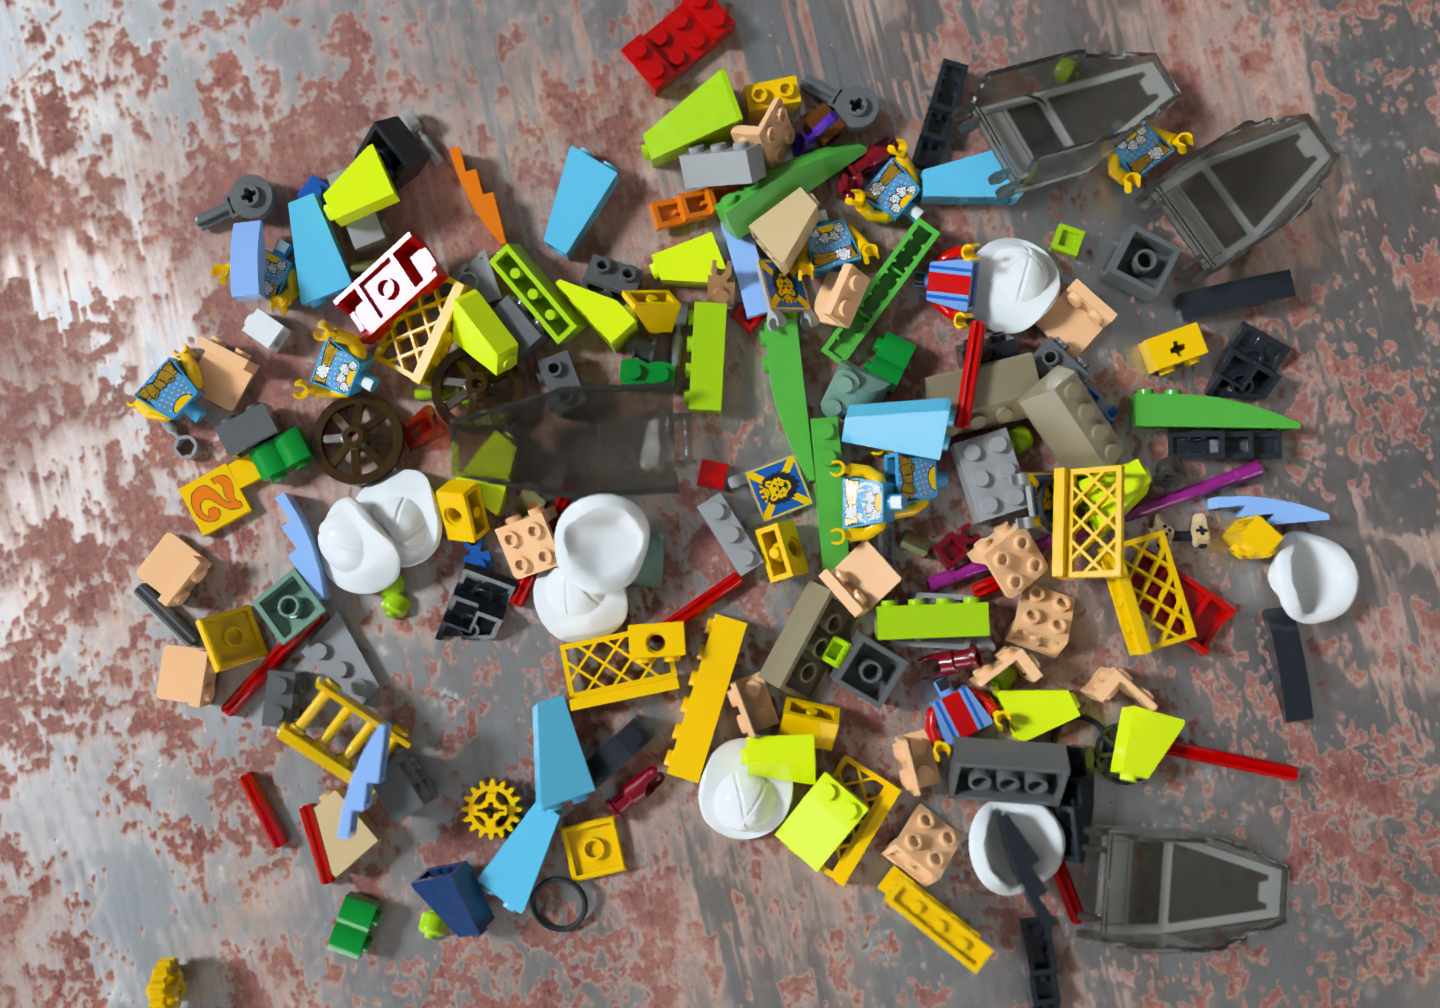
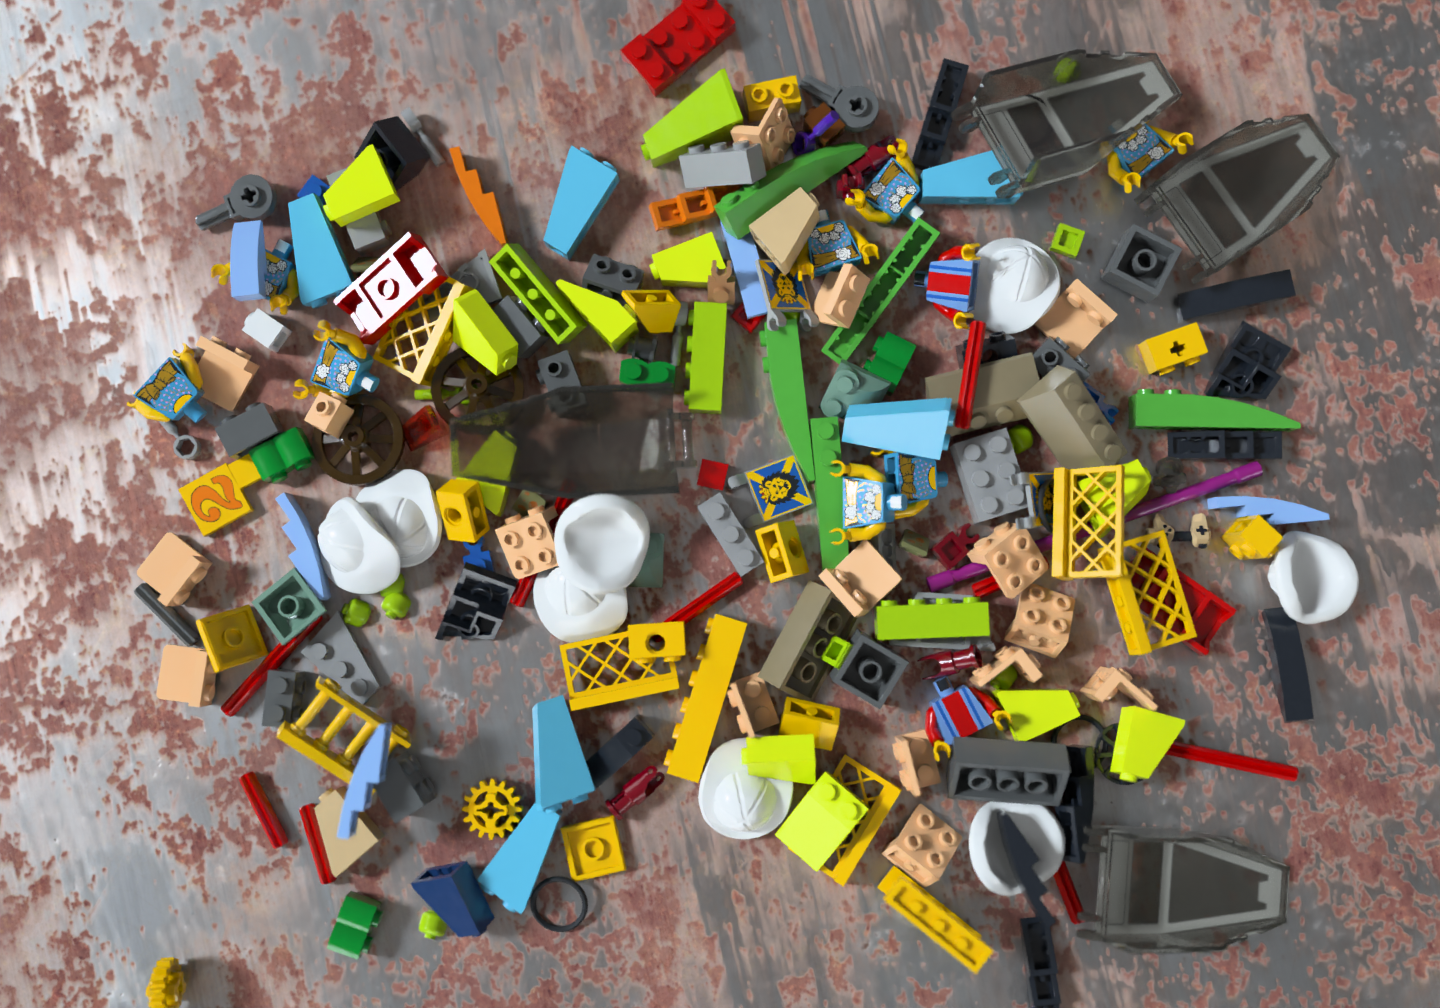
none -> light nougat brick [304,392,354,439]
none -> lime piece [341,598,371,628]

